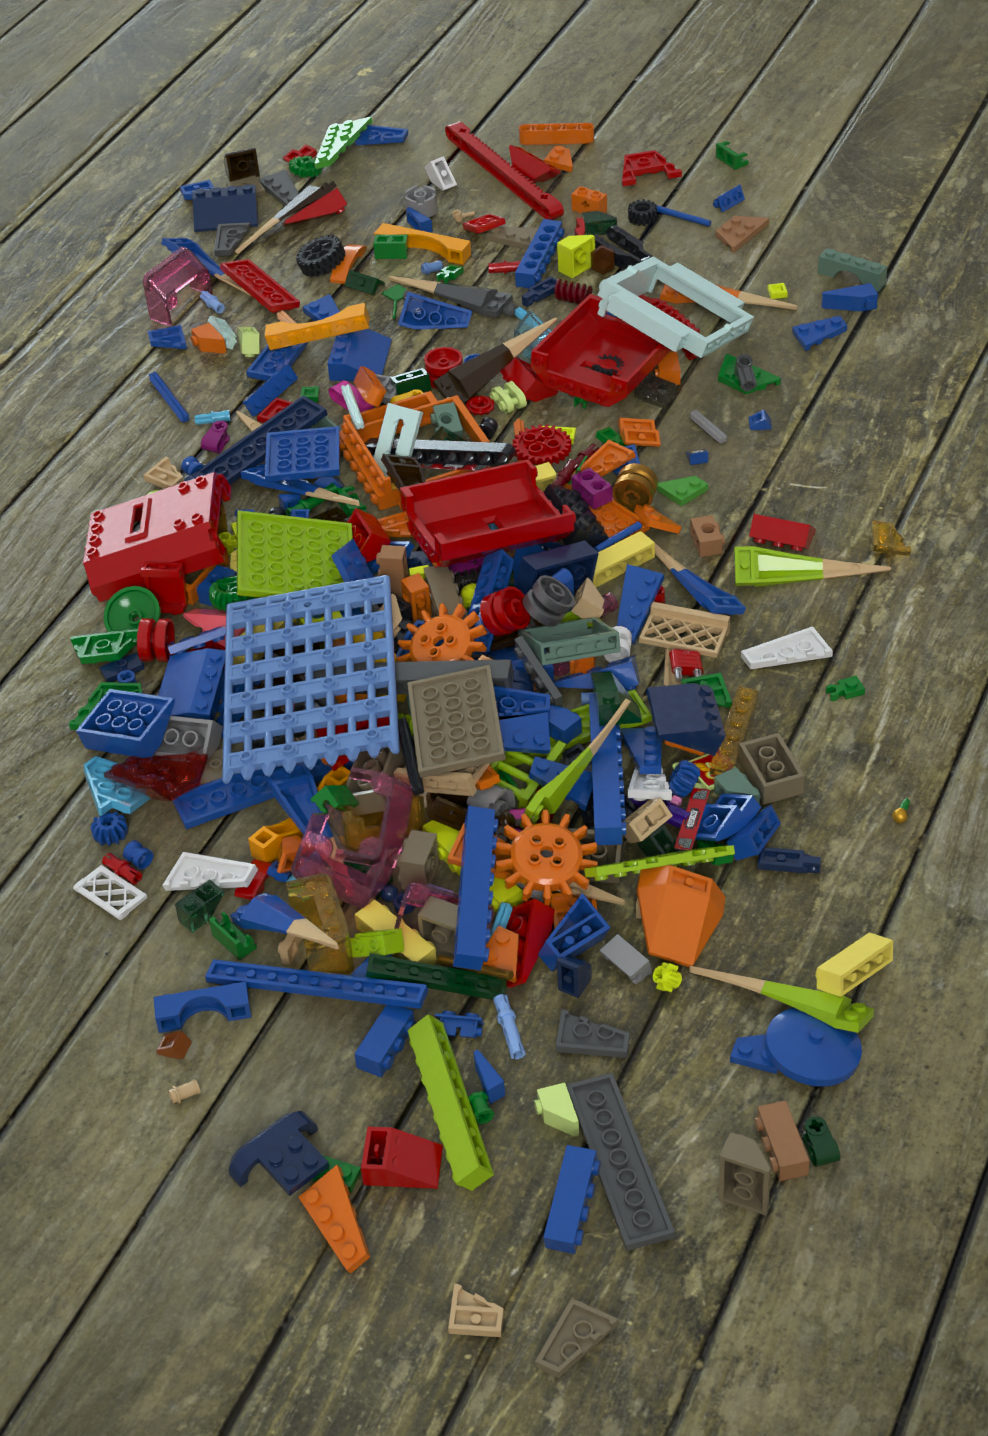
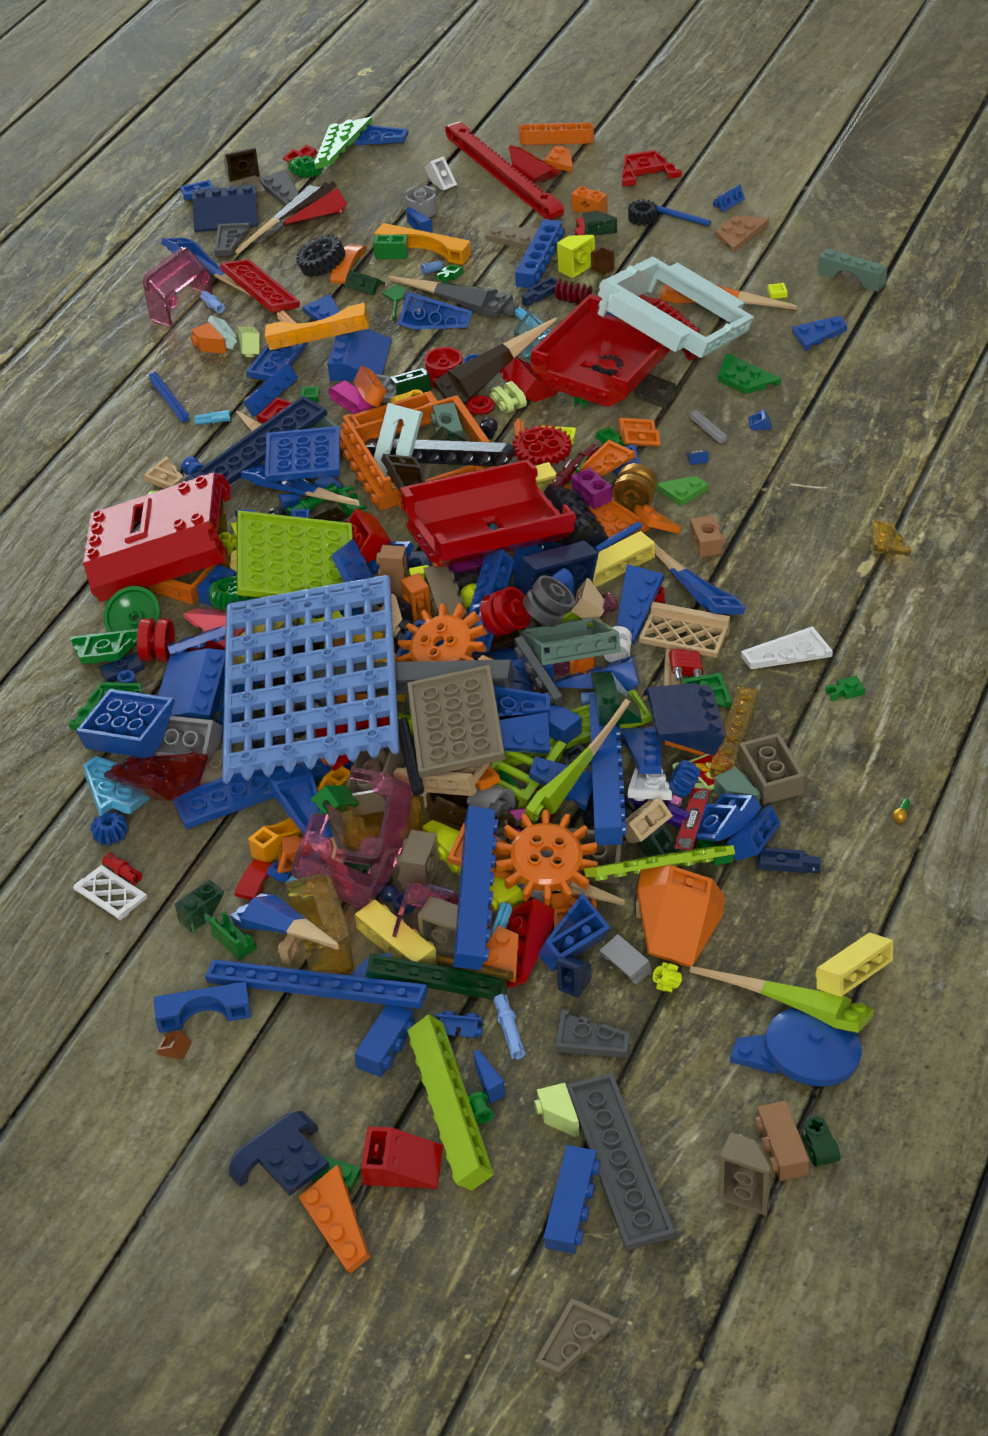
blue wheel [123,840,154,869] -> none
red panel [141,562,188,615] -> none
blue wing [148,325,187,349] -> none
white wing [162,852,258,891] -> none
tan pin [168,1079,201,1104] -> none
magenta piece [201,421,230,454] -> none
light aqua axle [341,384,365,430] -> none
lime window [350,928,405,957] -> none
orange wing [377,511,413,537] -> none
sticker [420,463,489,471] -> none
tan wing [448,1284,504,1337] -> none
tan hand [452,210,475,222] -> none
red tile [463,213,506,234] -> none
red pin [488,261,521,274] -> none
black piece [593,225,653,268] -> none
orange slope [654,351,681,386] -> none
green hinge [716,141,749,170] -> none
dark grey piece [734,354,757,391] -> none
lime plate [734,546,892,587] -> none
red slope [749,514,816,552] -> none
blue slope [821,283,878,312] -> none

